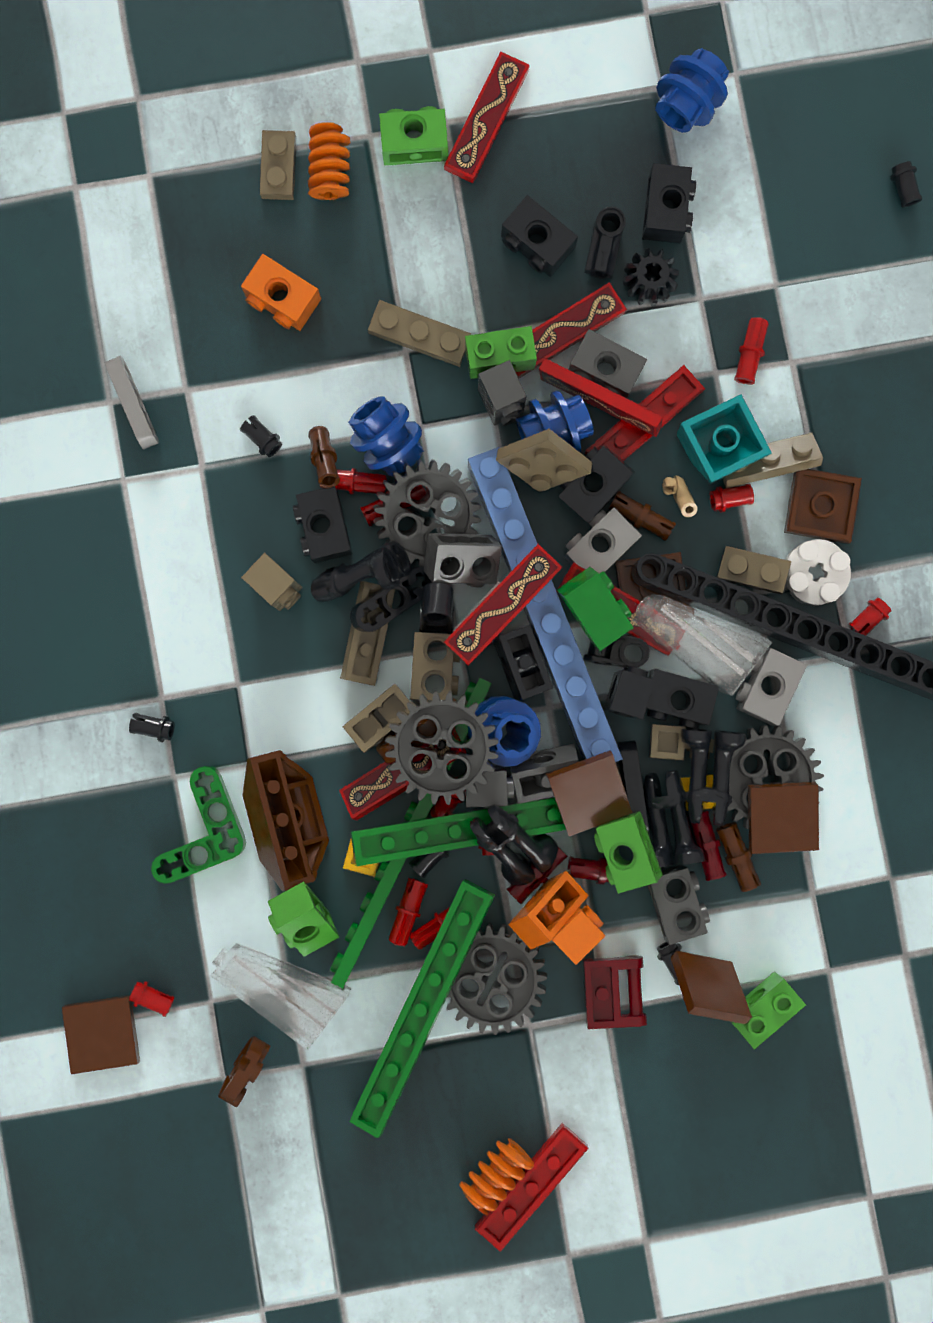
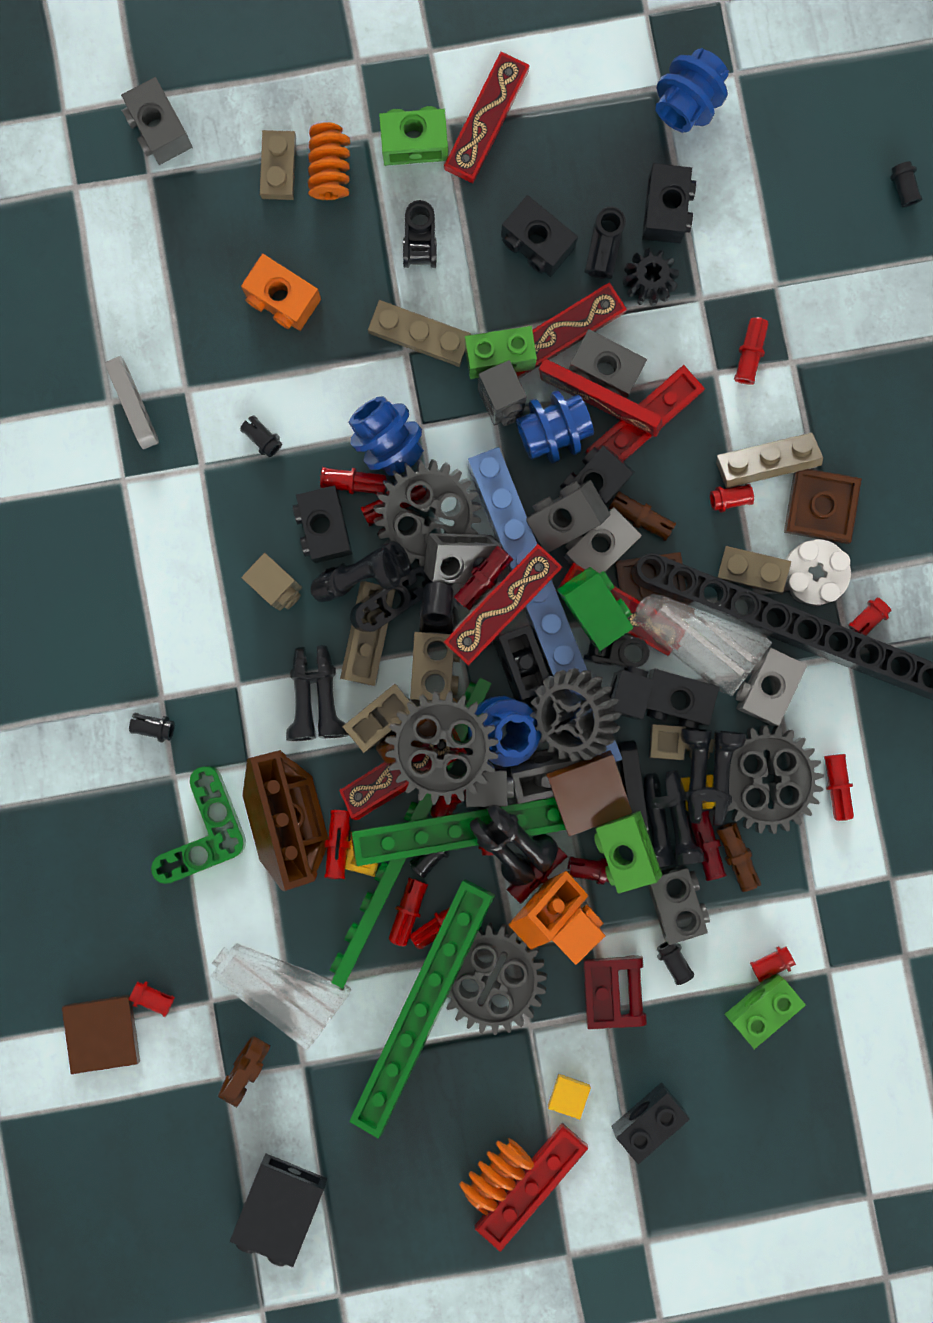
bright green brick [268,881,339,957] -> none
reddish brown pin [308,426,340,488] -> none
dark tan plate [496,429,592,492] -> none
tan arm [662,475,697,517] -> none
reddish brown tile [671,950,752,1024] -> none
teal slope [677,394,772,484] -> none
reddish brown tile [748,782,819,854] -> none
none -> dark grey brick [121,77,193,165]
none -> black panel [230,1153,327,1267]
none -> black piece [286,645,349,741]
none -> red pin [324,810,352,879]
none -> black piece [403,200,437,268]
none -> dark red pin [454,545,514,611]
none -> dark grey brick [526,480,611,553]
none -> dark grey gear [530,668,622,762]
none -> yellow tile [548,1074,591,1120]
none -> black brick [611,1082,690,1164]
none -> red pin [750,946,796,983]
none -> red axle [824,754,854,821]

